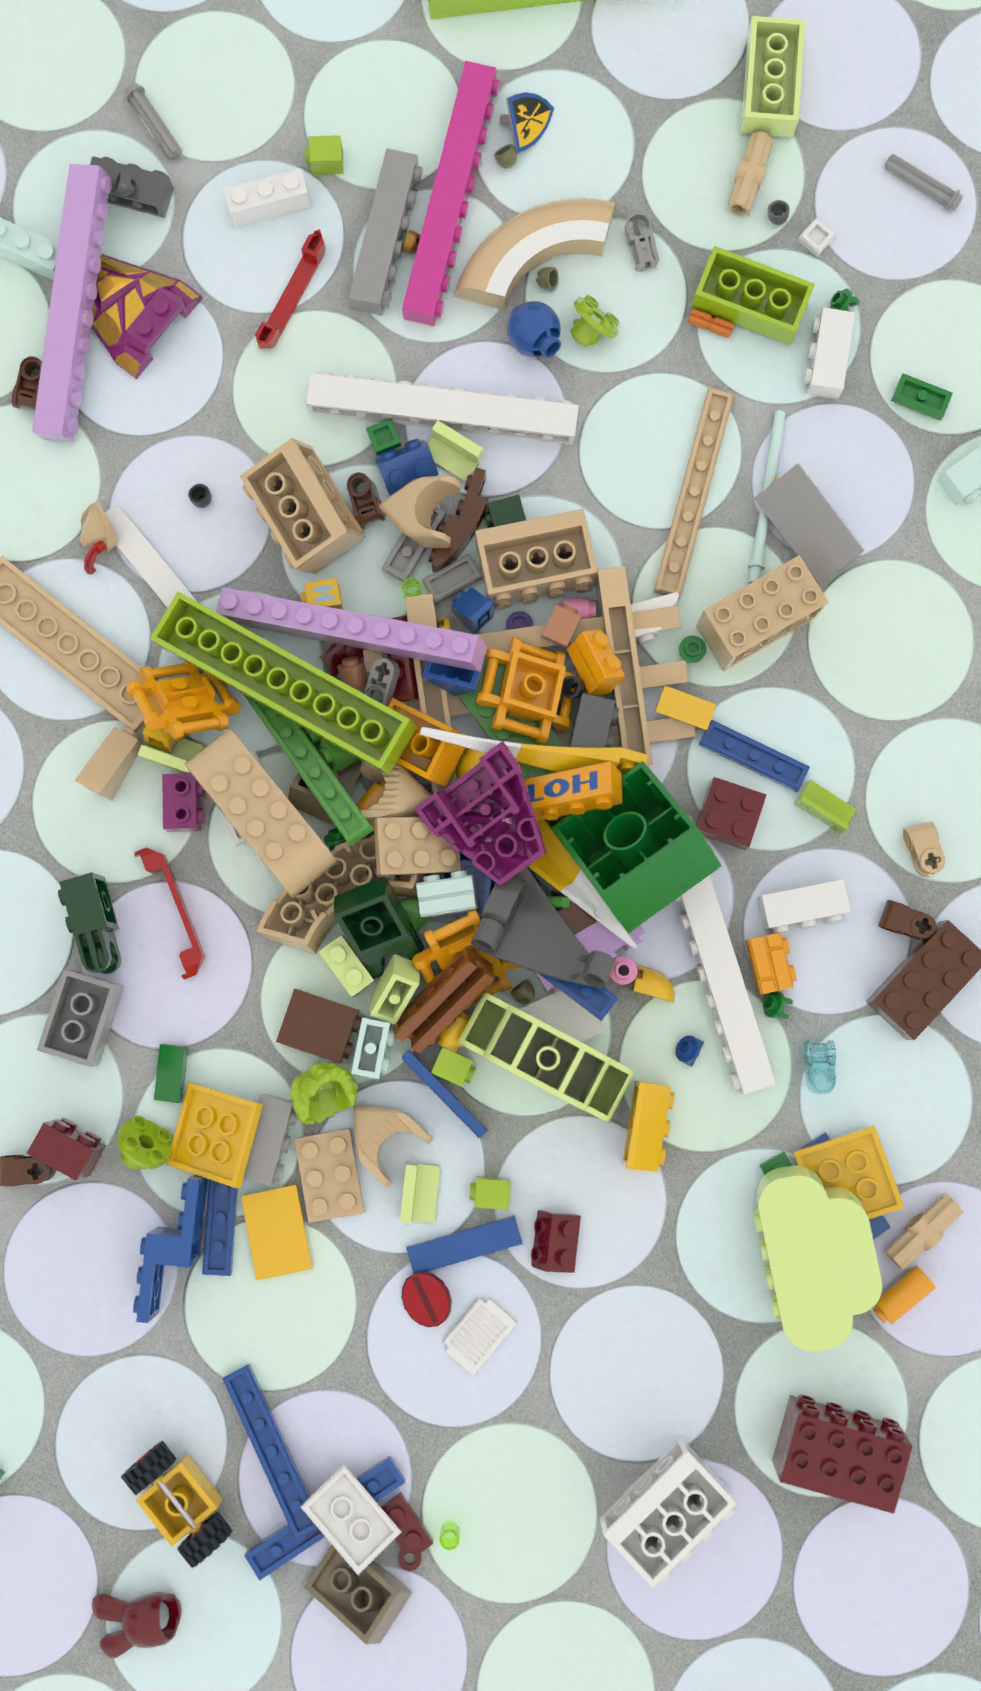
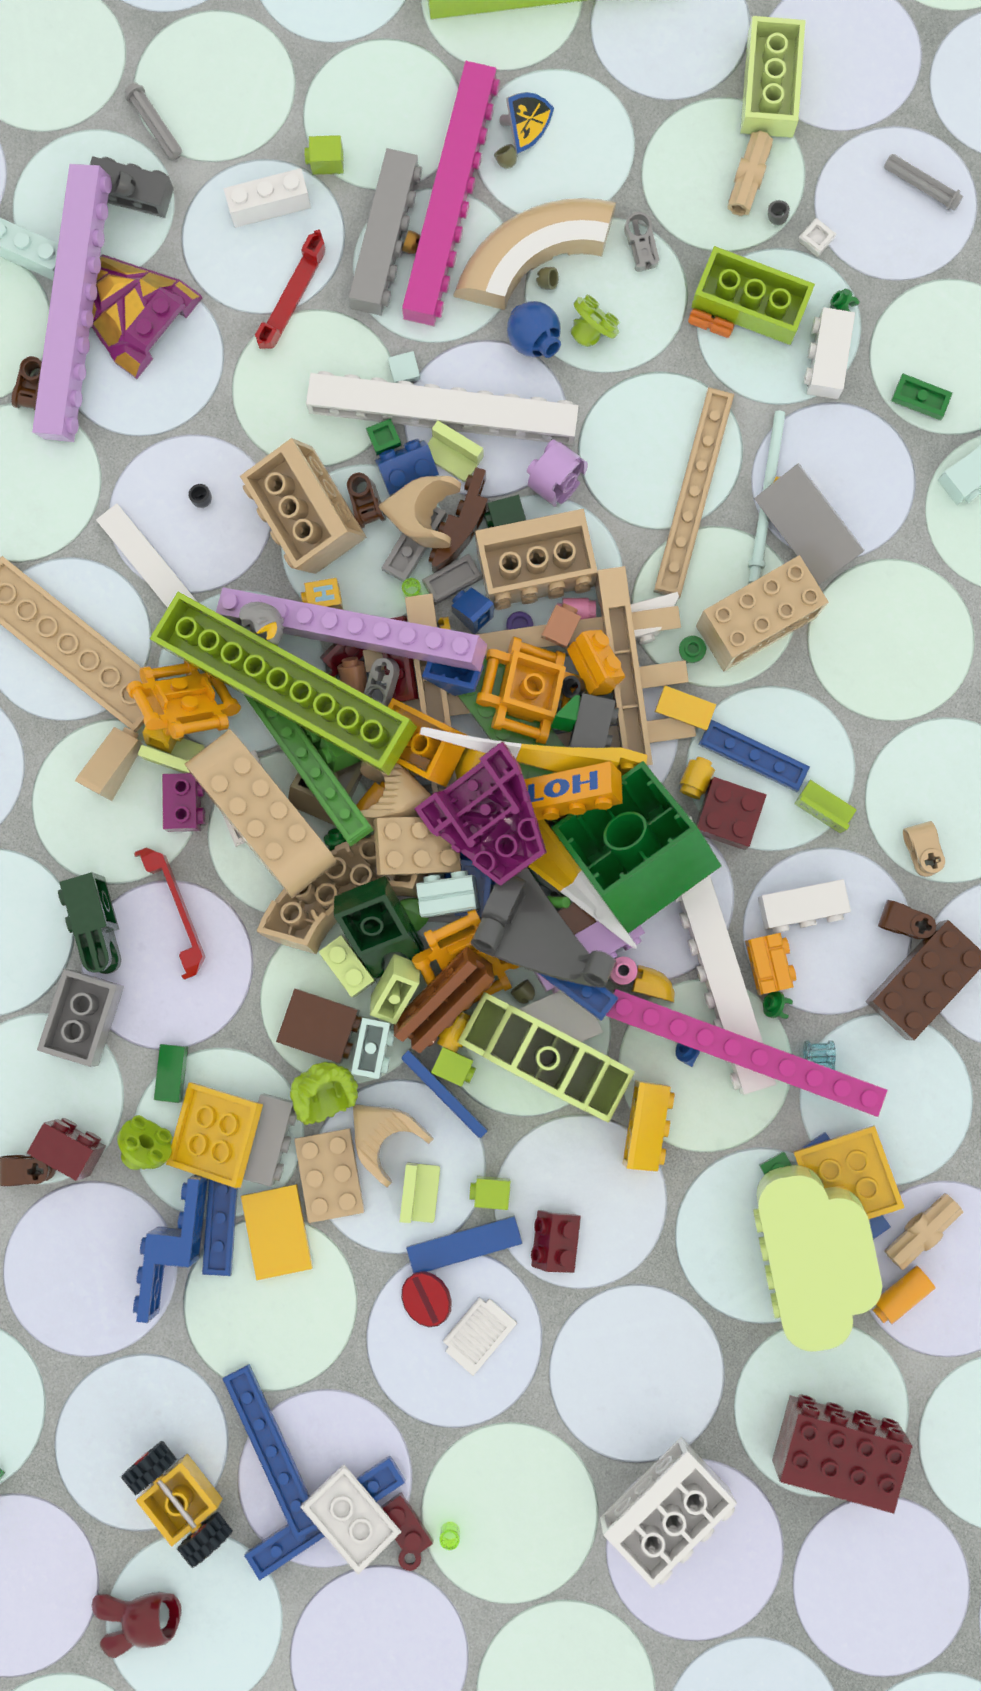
tan piece [79,500,118,575] -> none
dark tan slope [304,1545,413,1644] -> none
none -> light grey hair [239,602,285,646]
none -> light aqua tile [388,351,421,383]
none -> lavender brick [527,440,588,507]
none -> green slope [551,695,581,732]
none -> dark pink brick [606,989,888,1117]
none -> yellow brick [679,757,715,800]

